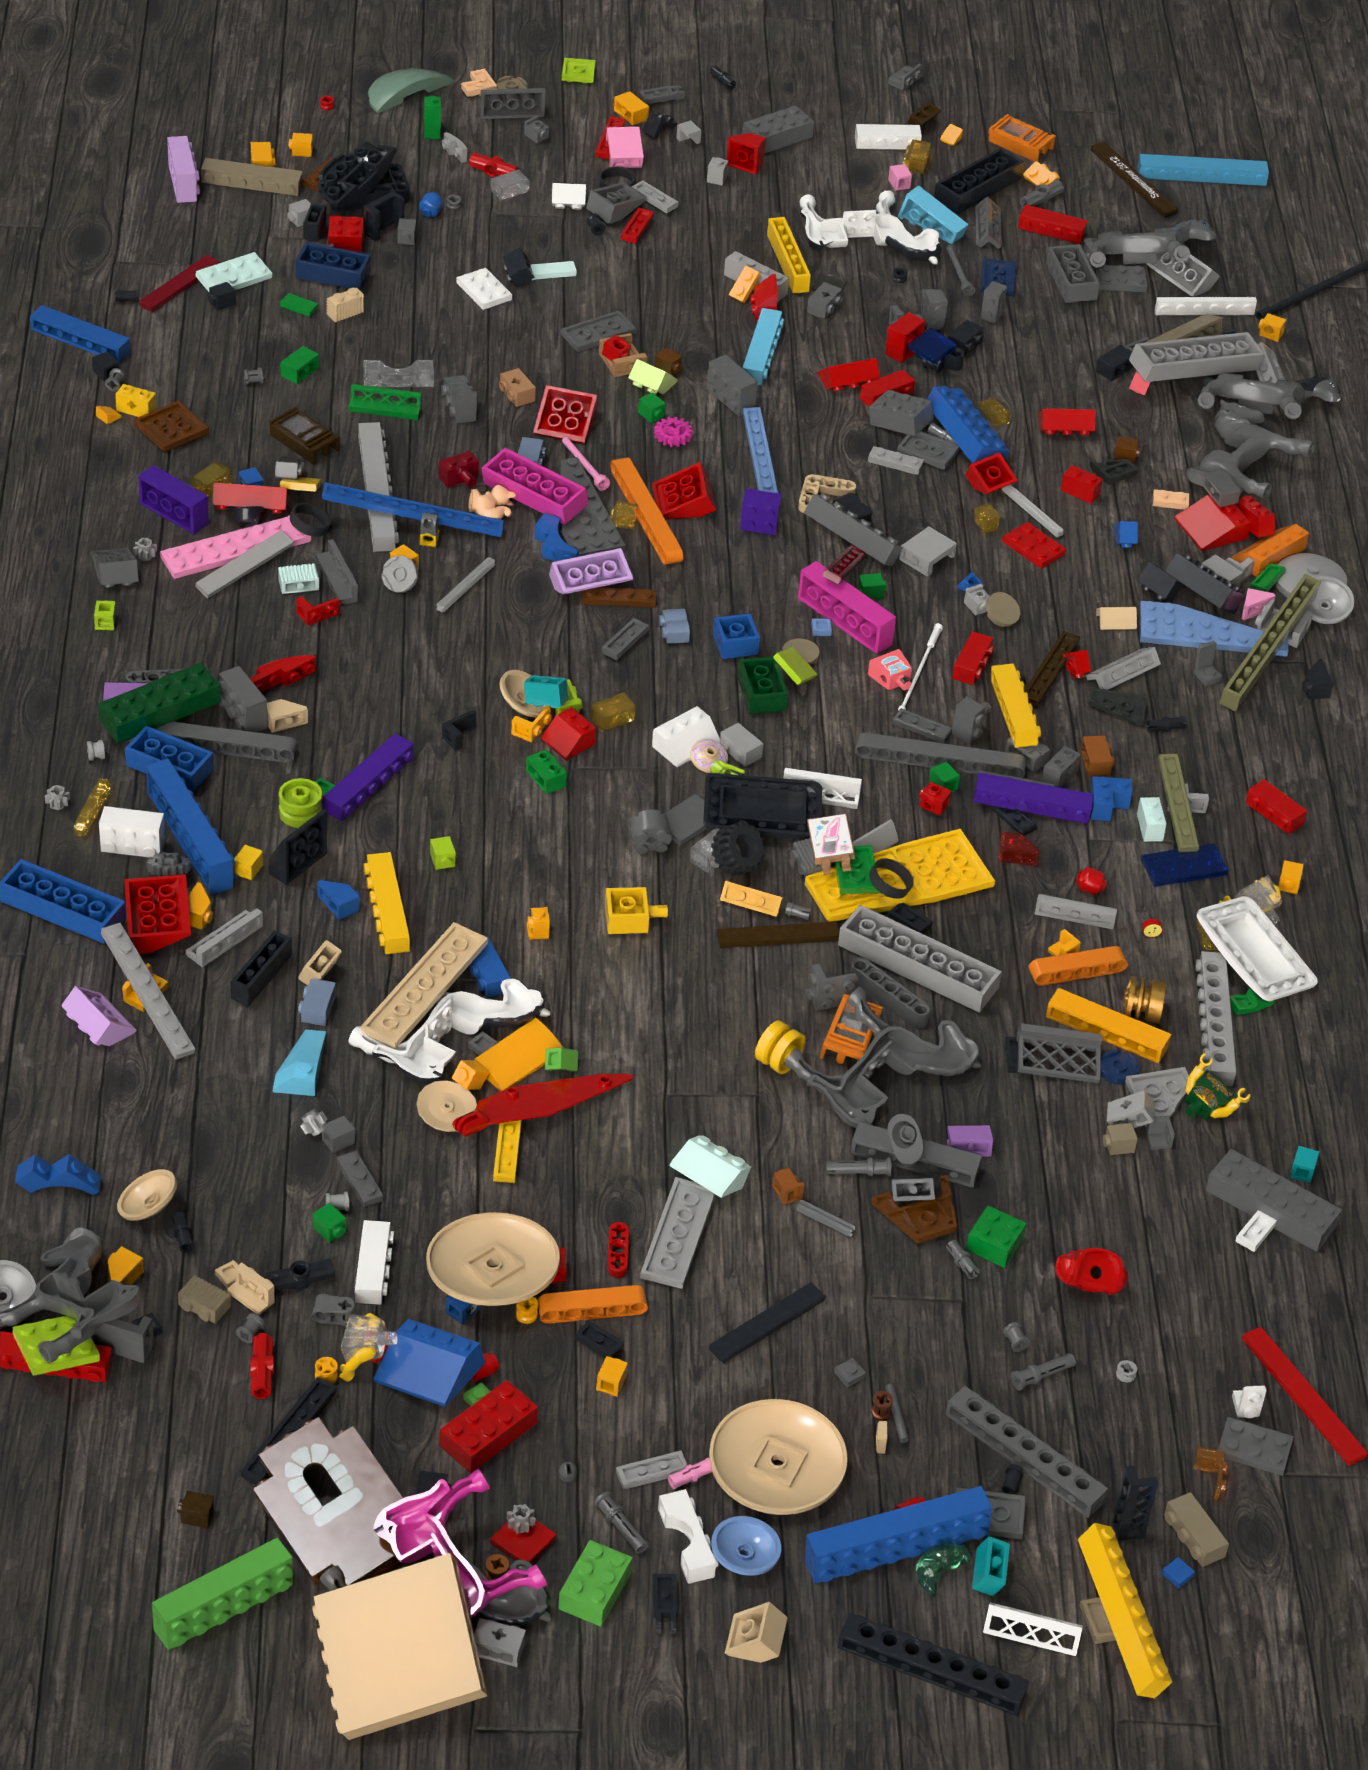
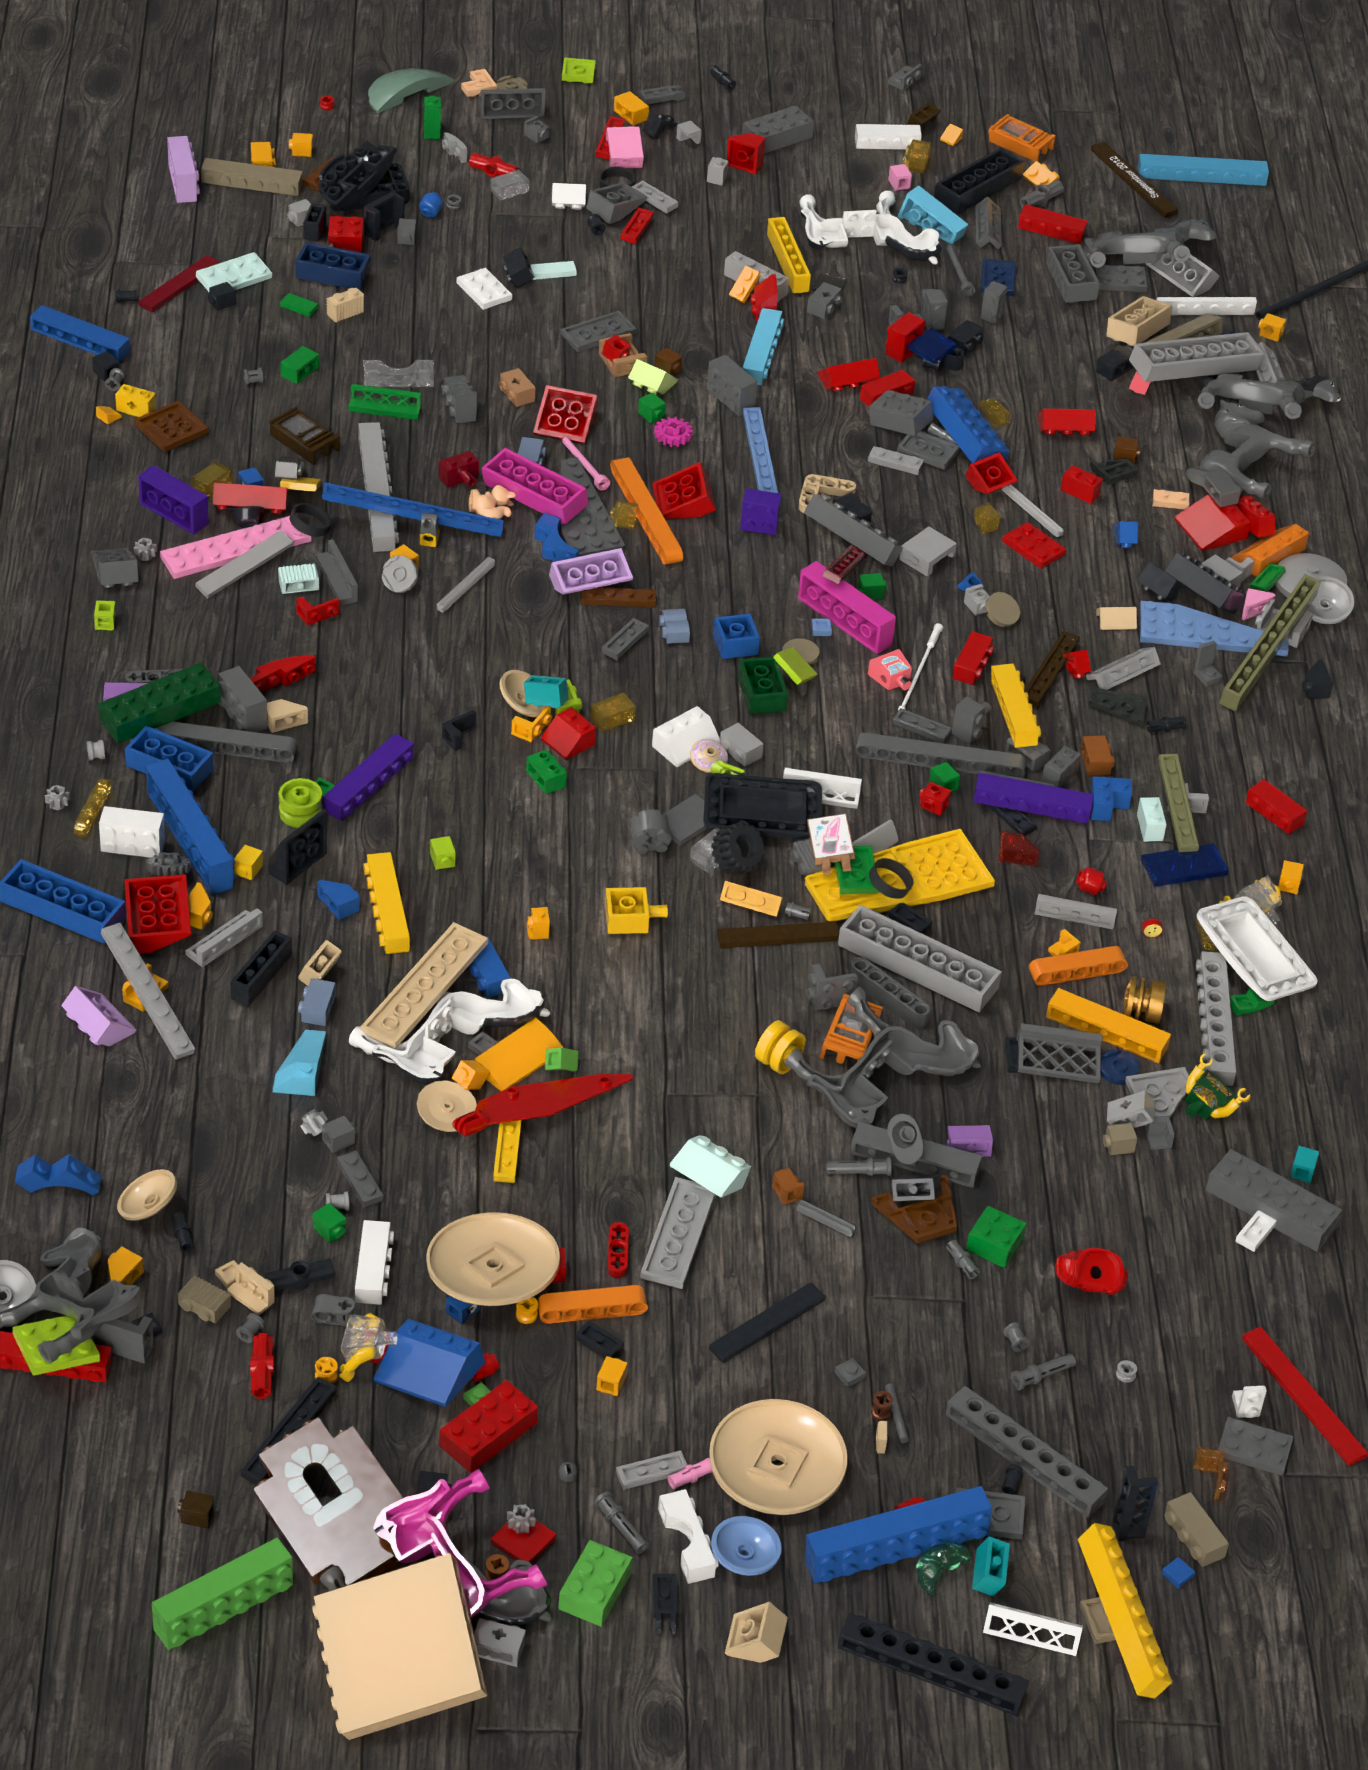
none -> tan brick [1107,296,1172,346]

